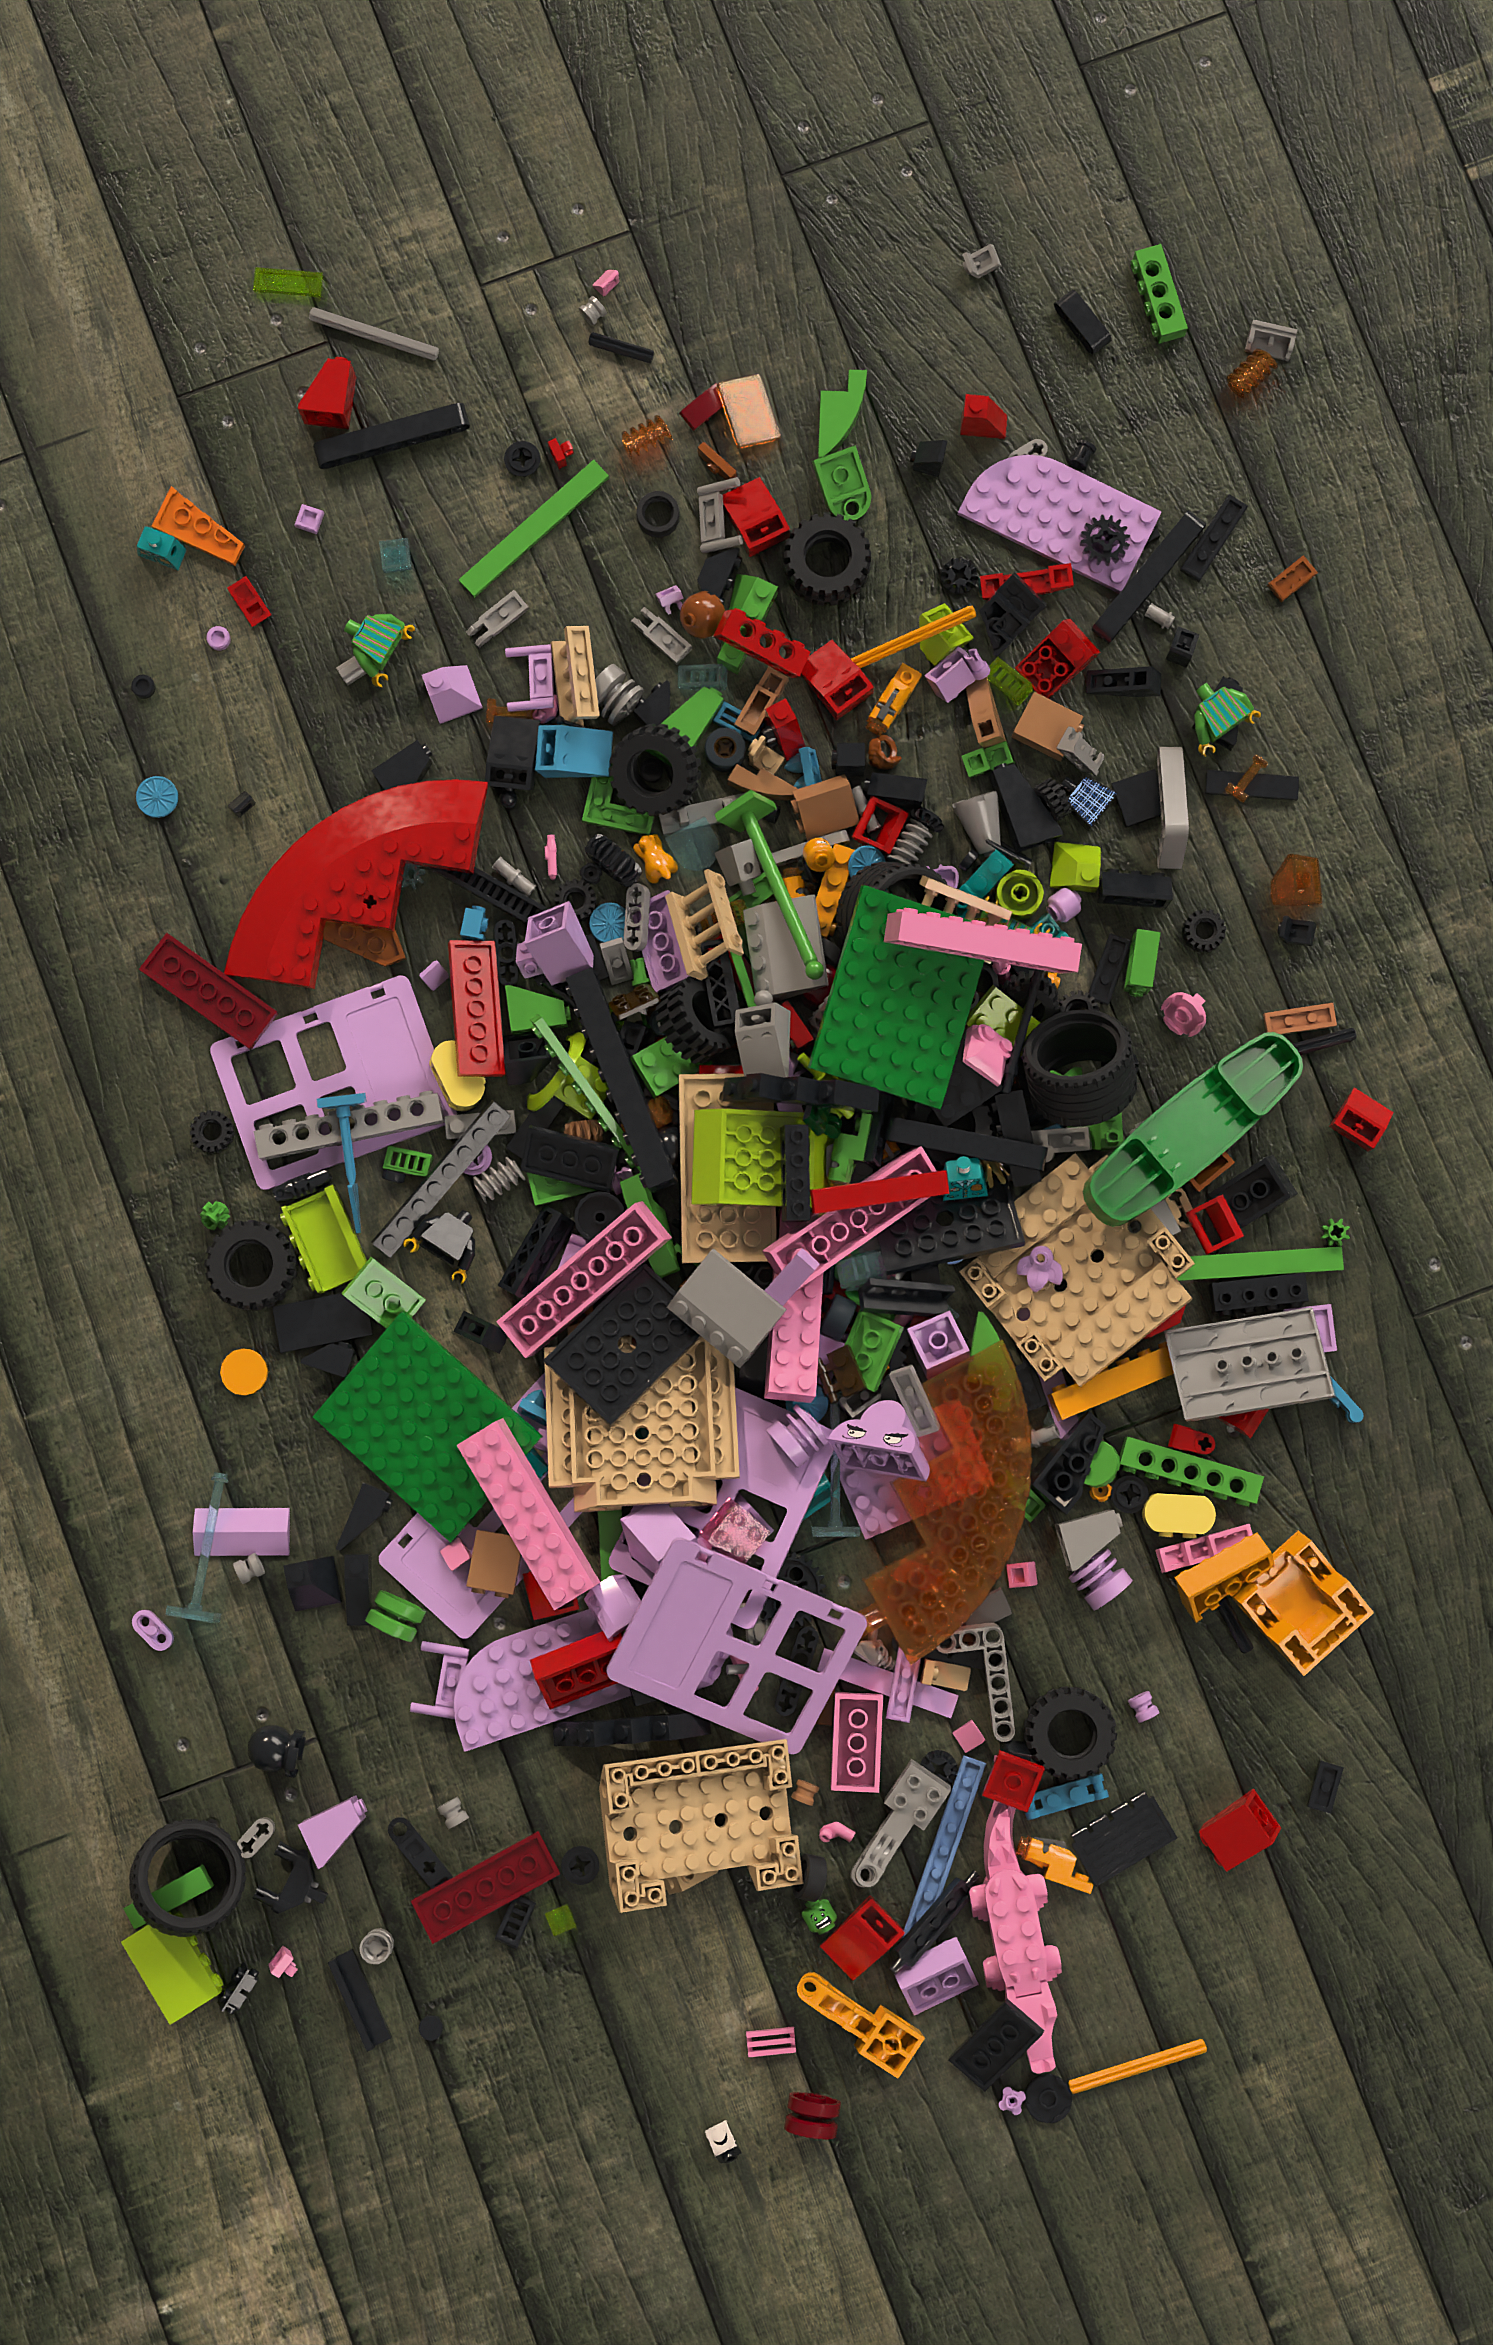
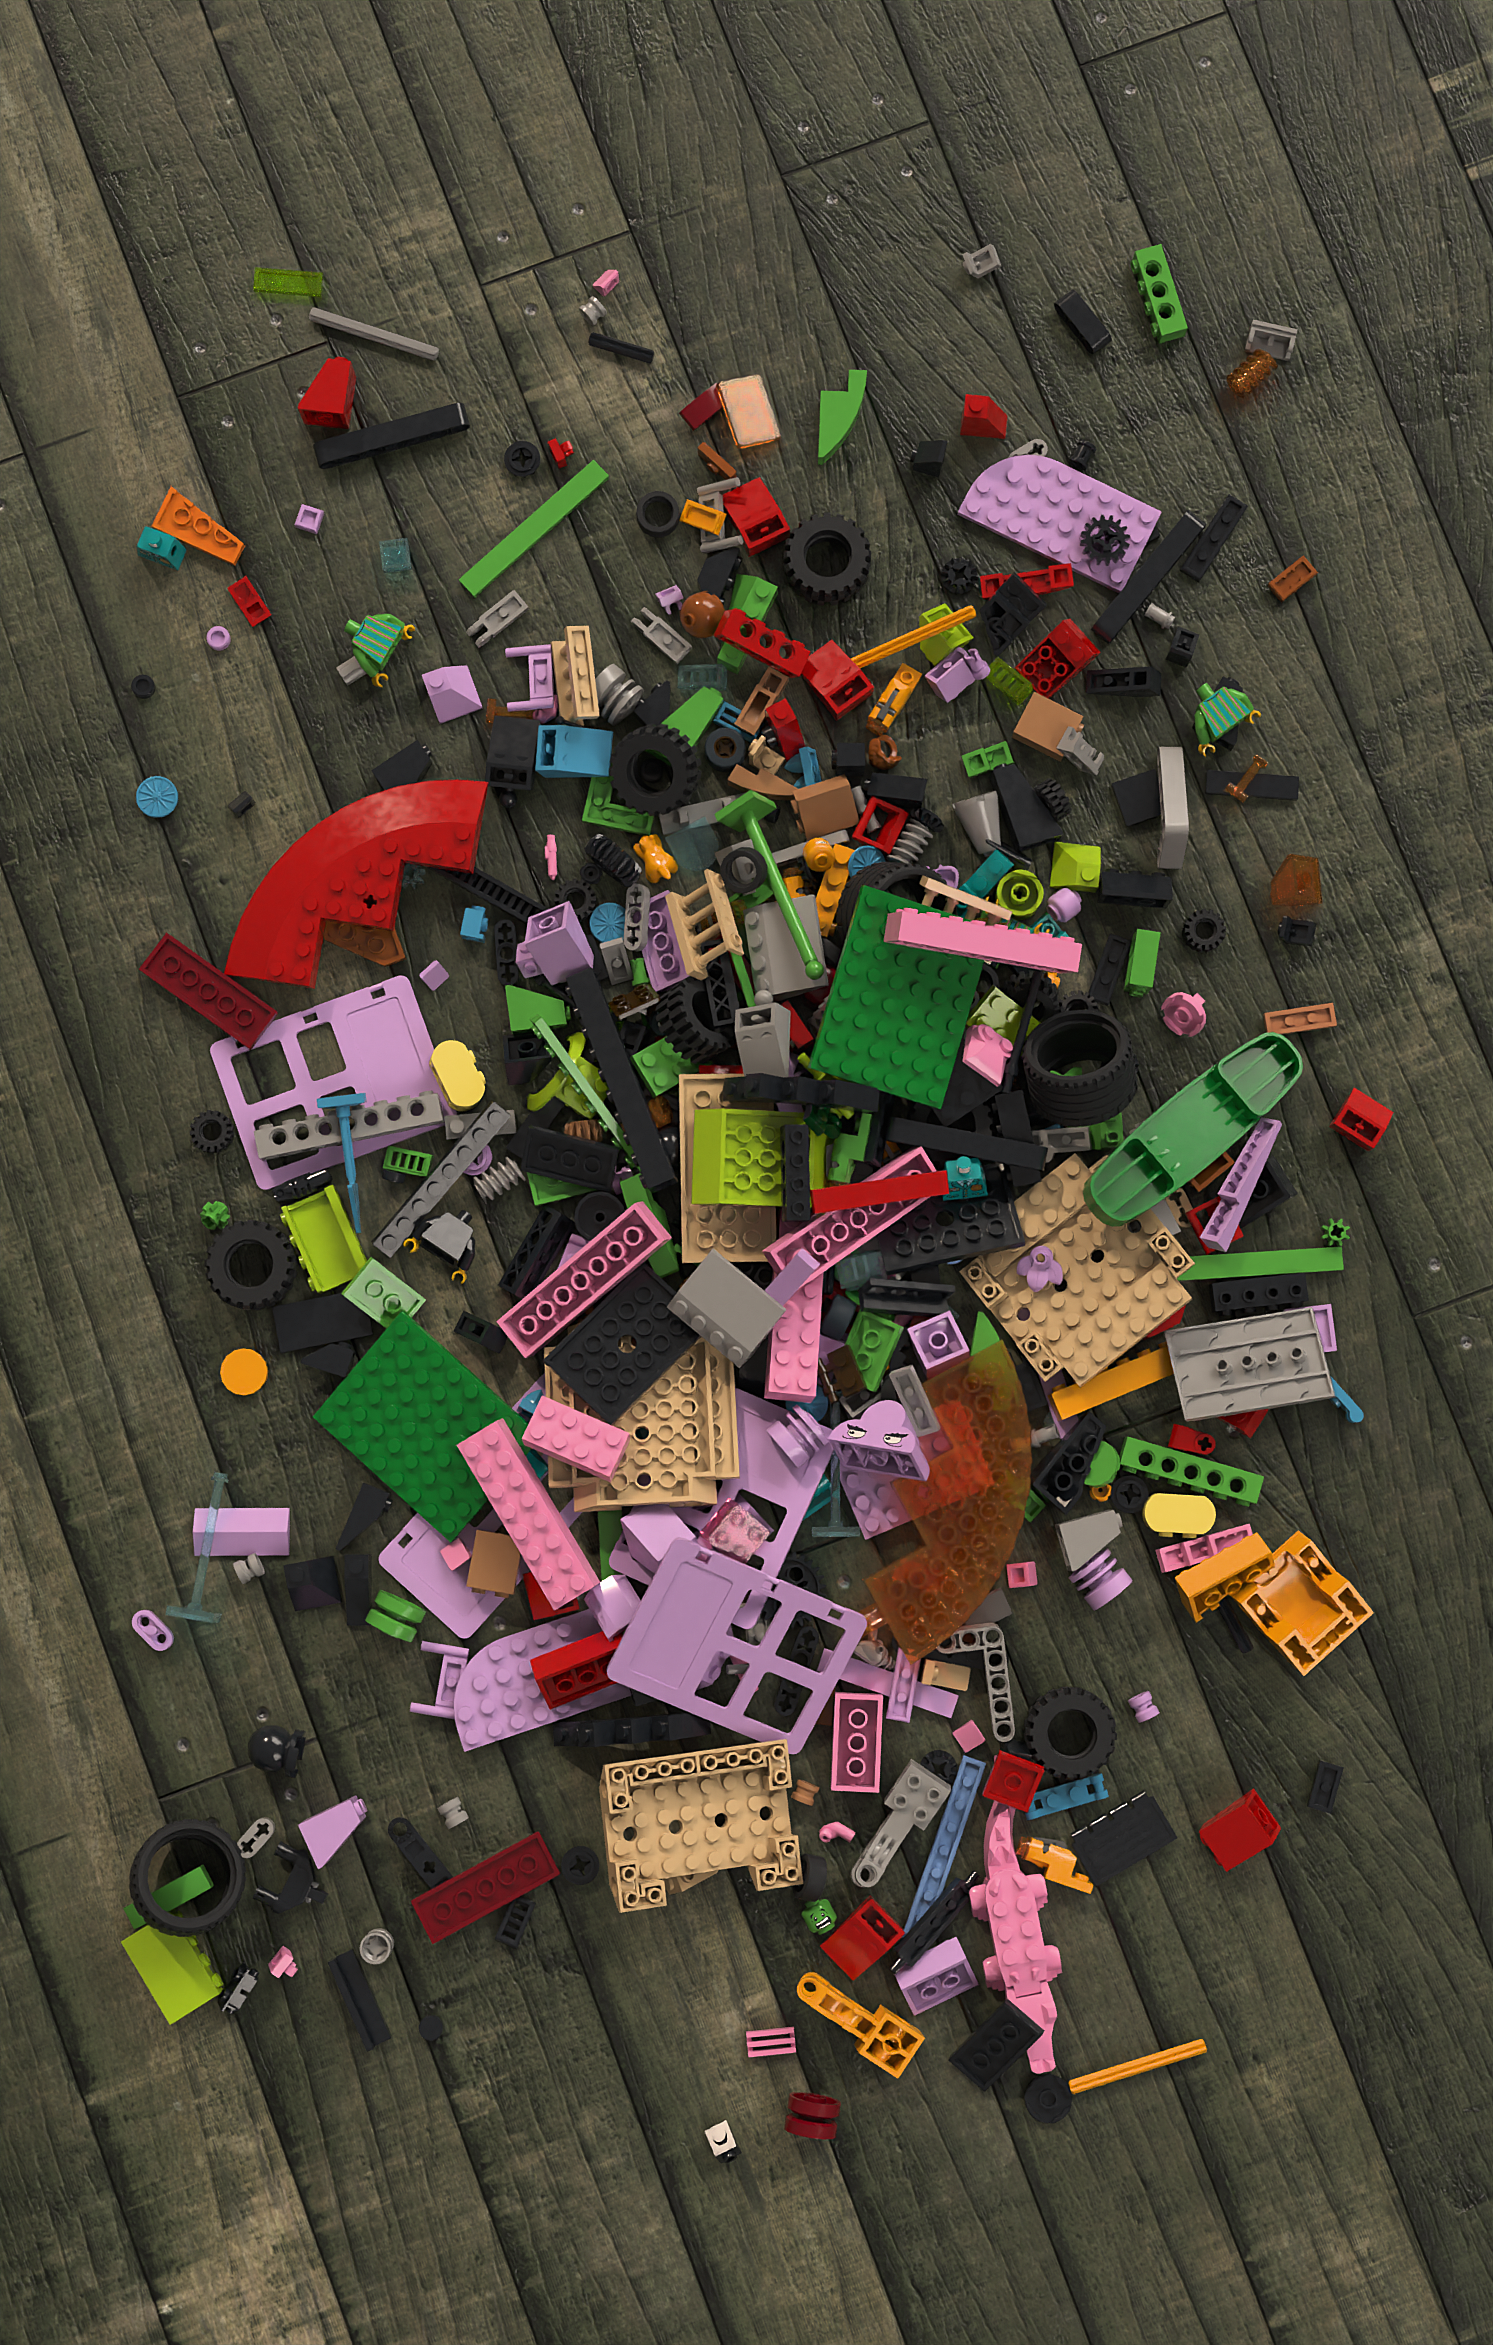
plate [448,940,505,1077] -> none
light grey pin [492,857,537,897] -> none
clear neon green plate [545,1903,576,1936] -> none
clear orange piece [621,415,673,460] -> none
bright green tile [812,445,871,521] -> none
black tile [958,849,979,872] -> none
medium nougat slope [966,677,1006,748] -> none
pearl gold piece [980,1160,1009,1188] -> none
bright pink axle [992,961,1012,985] -> none
lavender plate [998,2087,1026,2115] -> none
black torso [1060,776,1118,832] -> none
black axle [1292,1028,1357,1055] -> none
none -> bright pink brick [522,1396,630,1483]
none -> light orange tile [679,499,727,536]
none -> black tyre [720,847,767,893]
none -> lavender slope [1200,1117,1282,1252]

